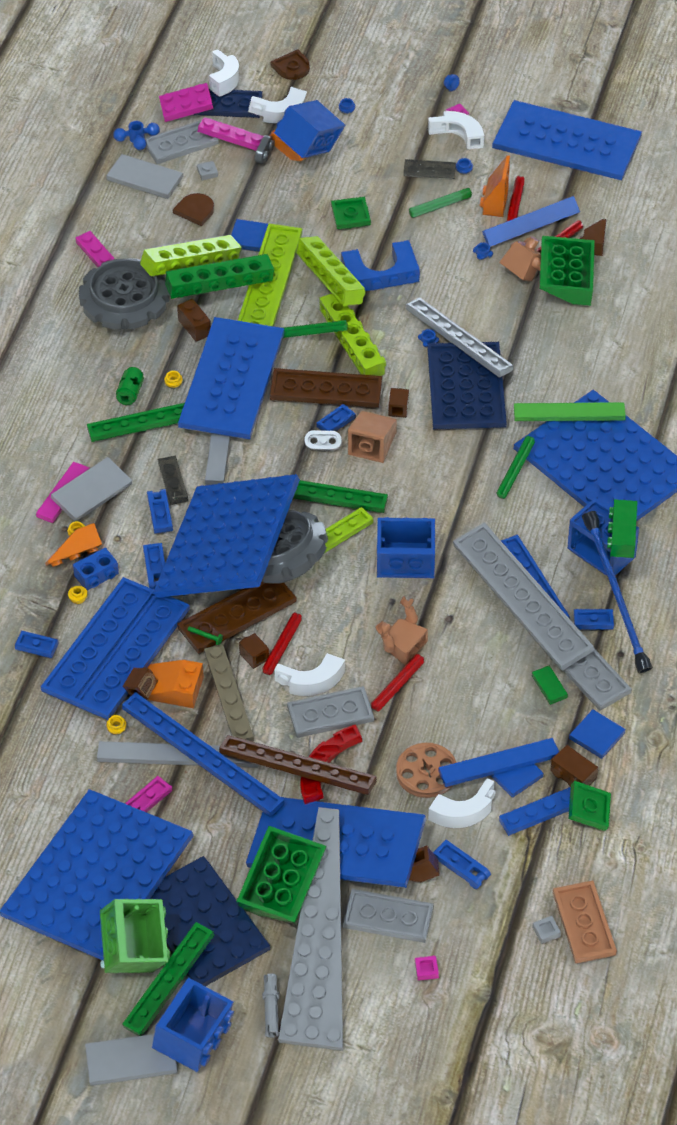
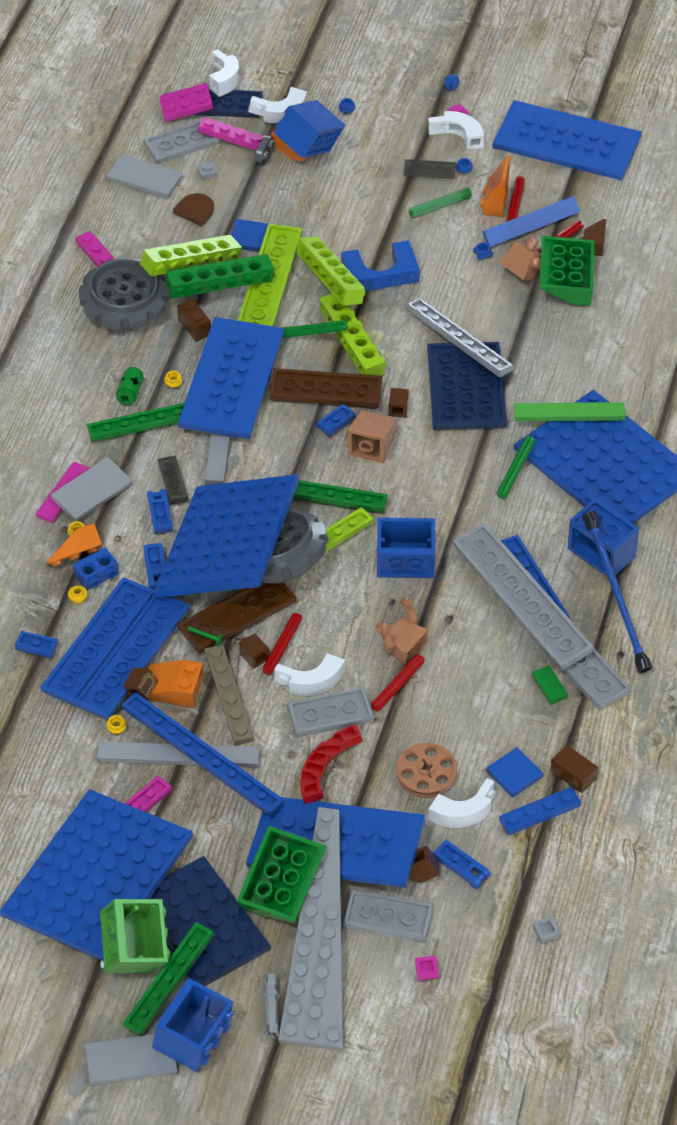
blue piece [113,121,160,150] -> none
reddish brown plate [219,735,377,795] -> none
reddish brown tile [270,49,310,80] -> none
white plate [305,430,342,450] -> none
green plate [331,197,371,230] -> none
blue plate [418,329,439,347] -> none
blue tile [438,738,559,787] -> none
nougat plate [553,880,617,964] -> none
green plate [568,781,611,831] -> none
blue tile [569,709,626,759] -> none
blue plate [573,609,614,630] -> none
green brick [607,499,637,558] -> none

